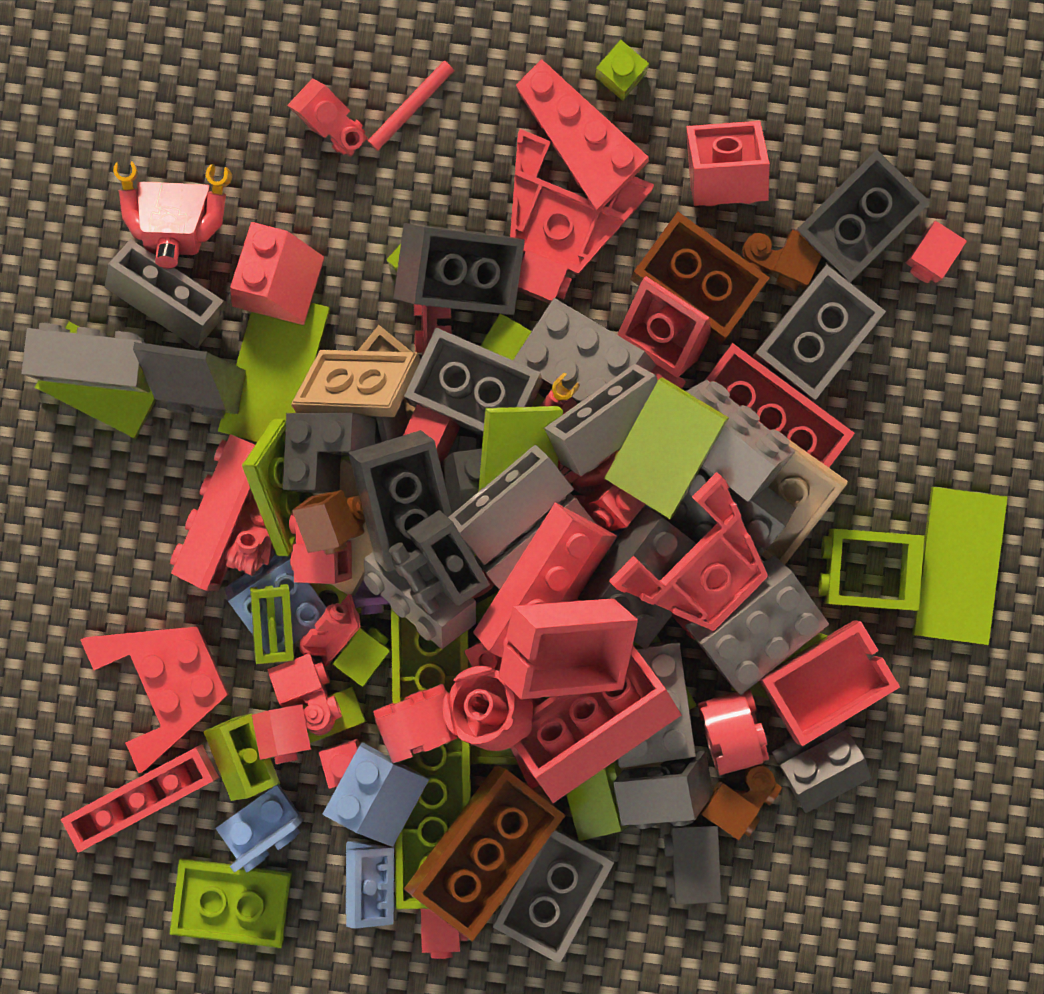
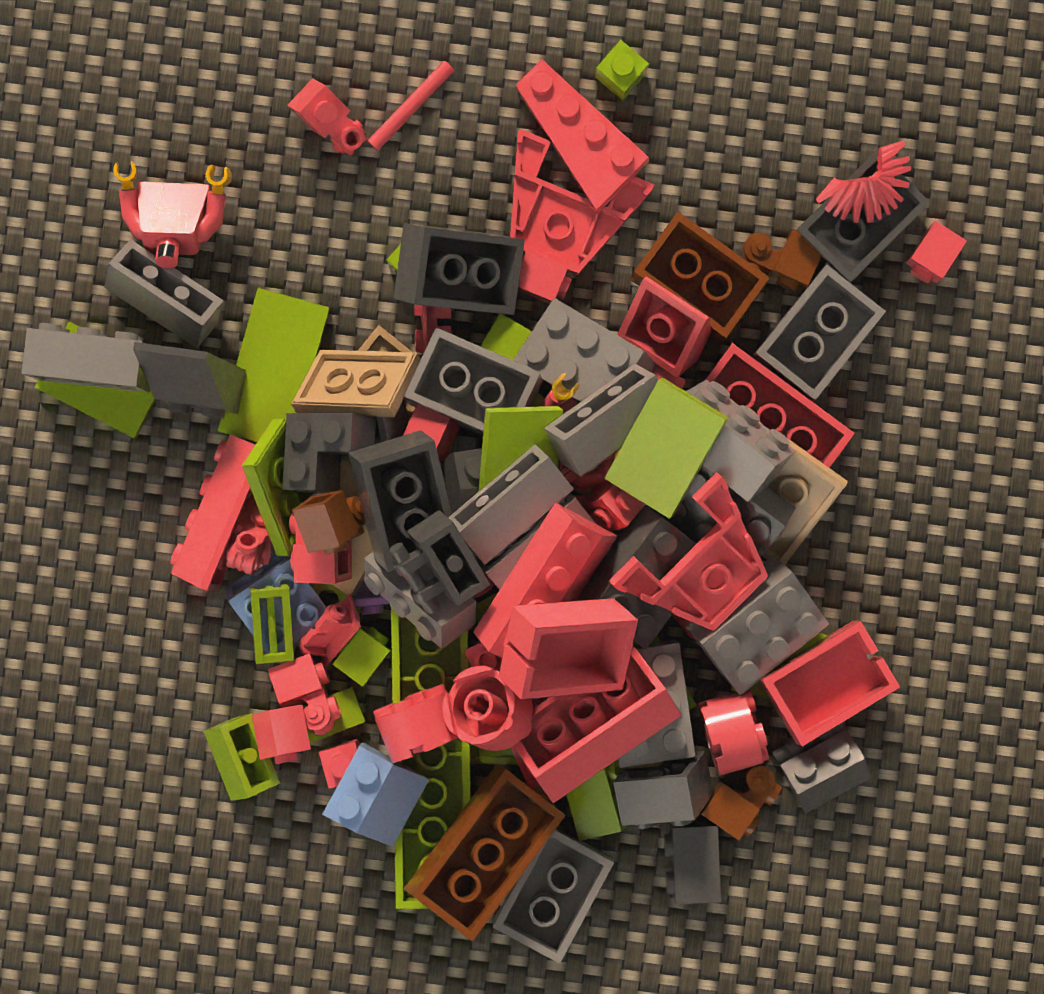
coral brick [61,744,219,853] -> none
coral wing [80,626,229,773] -> none
lime tile [170,858,292,948] -> none
light blue bracket [215,784,304,872] -> none
coral slope [230,222,324,325] -> none
light blue bracket [346,841,396,929] -> none
coral brick [421,909,468,959] -> none
coral slope [686,121,770,206] -> none
lime window [818,529,924,611] -> none
lime tile [912,487,1008,645] -> none
none -> coral hair [816,141,911,223]

